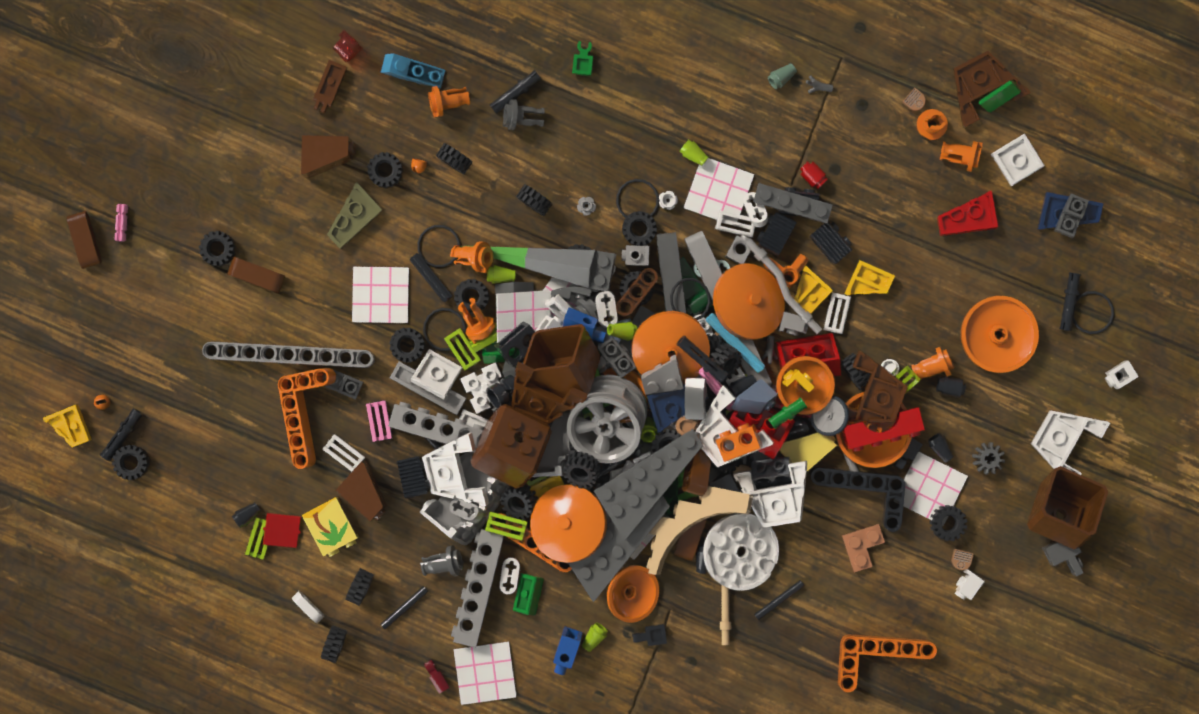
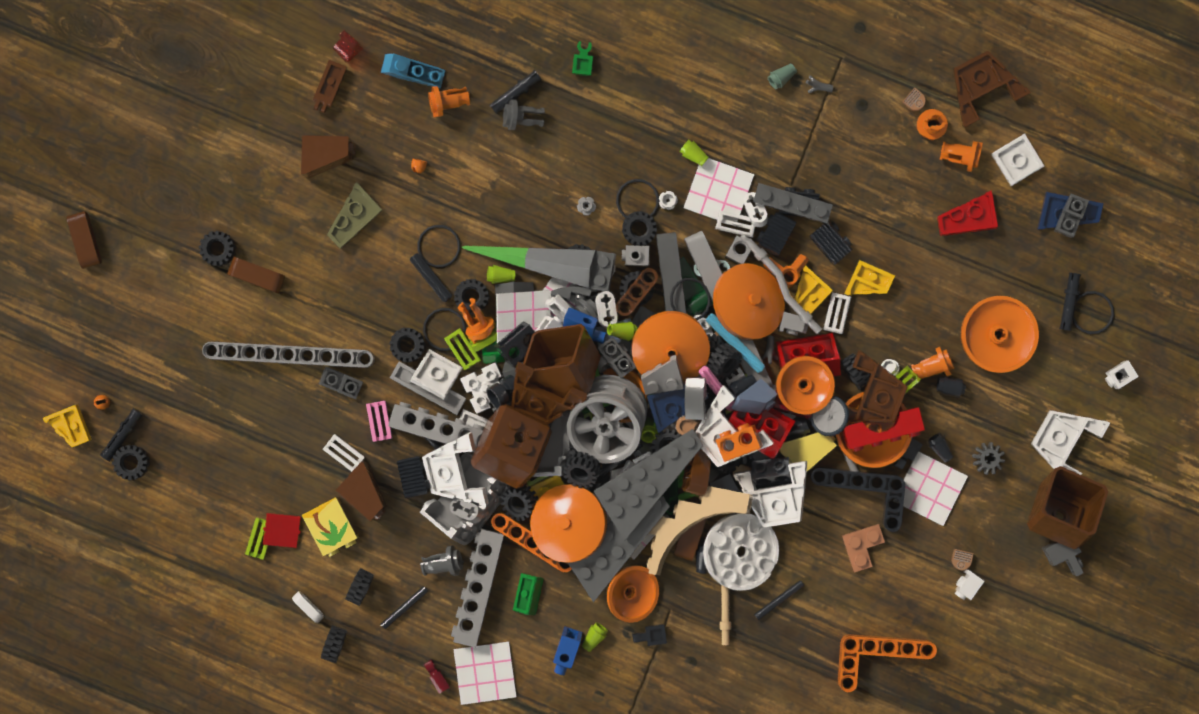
bright pink axle [115,204,128,242] -> none
black cone [232,502,261,528] -> none
orange beam [278,368,336,469] -> none
white piece [352,267,409,323] -> none
black tyre [367,152,403,188] -> none
black tyre [436,143,472,175] -> none
orange piece [450,241,493,273] -> none
lime tile [485,511,527,540] -> none
white beam [500,557,520,594] -> none
black tyre [516,184,553,216] -> none
black pin [676,336,728,382] -> none
green pin [768,397,807,429] -> none
yellow bracket [782,369,814,392] -> none
red brick [800,161,828,189] -> none
black tyre [929,505,967,541] -> none
green slope [979,80,1021,113] -> none

